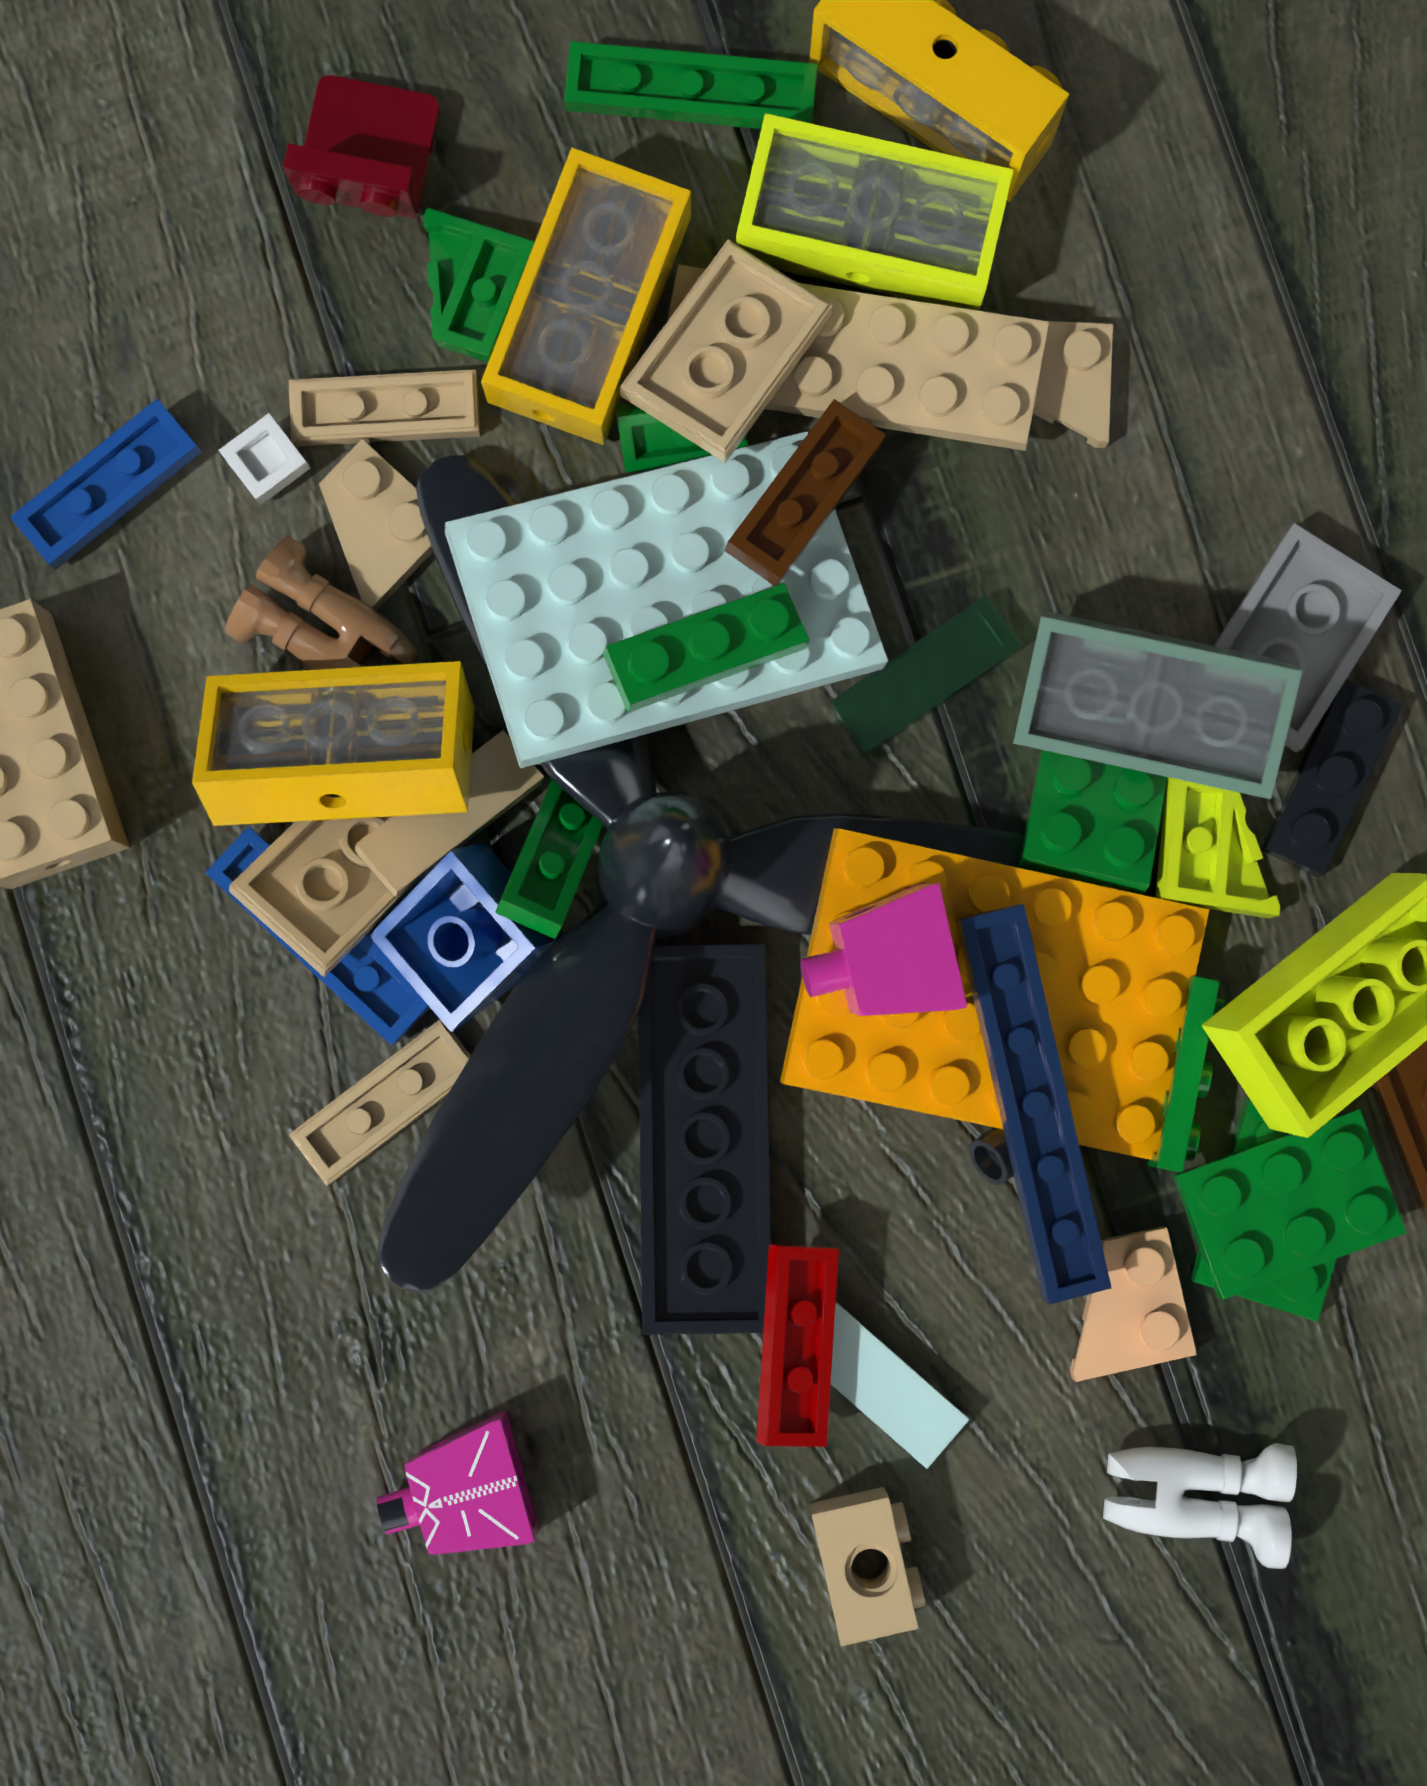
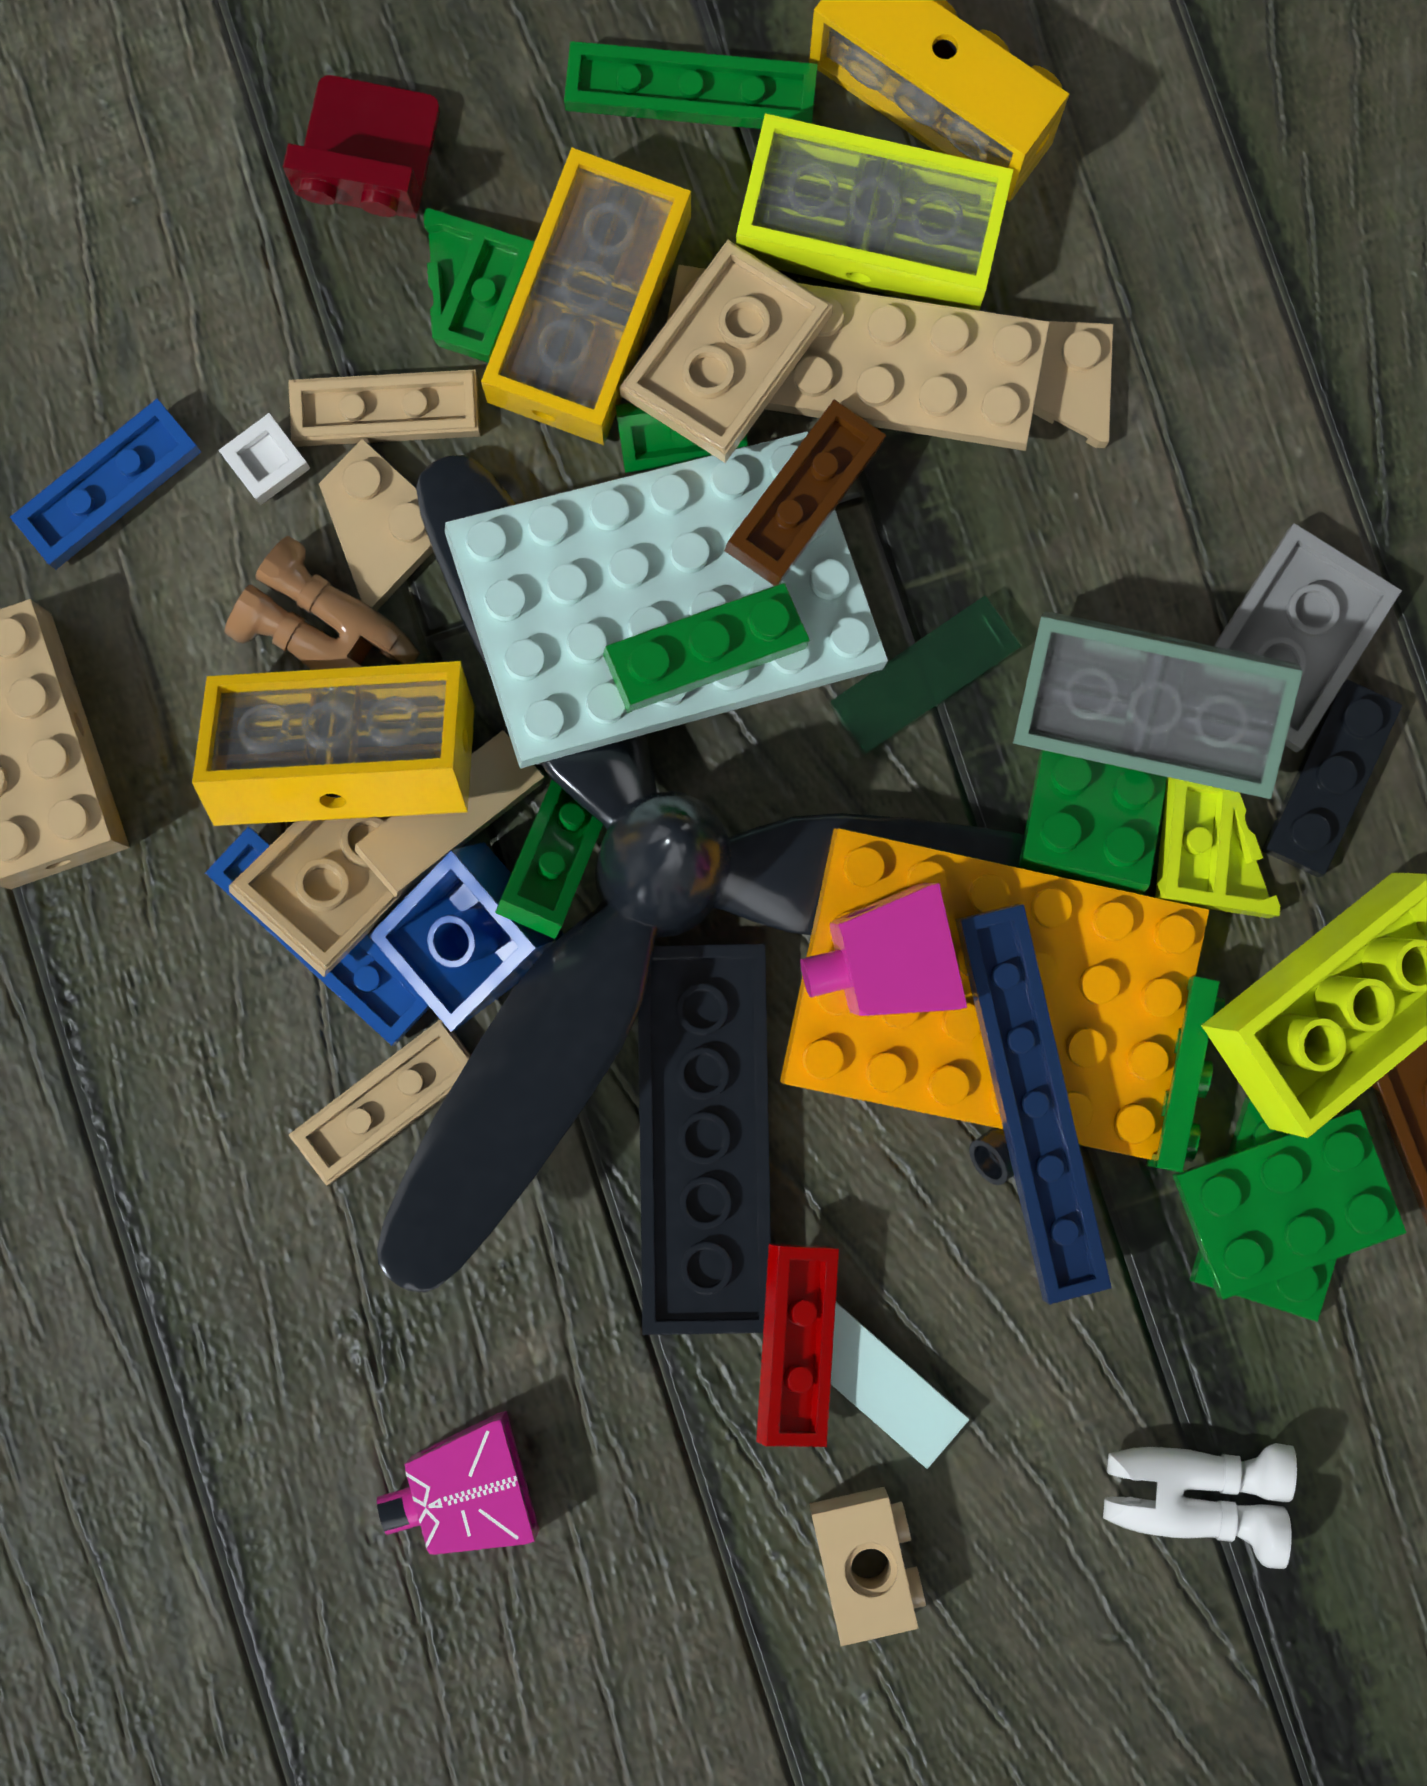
light nougat wing [1070,1226,1197,1382] -> none

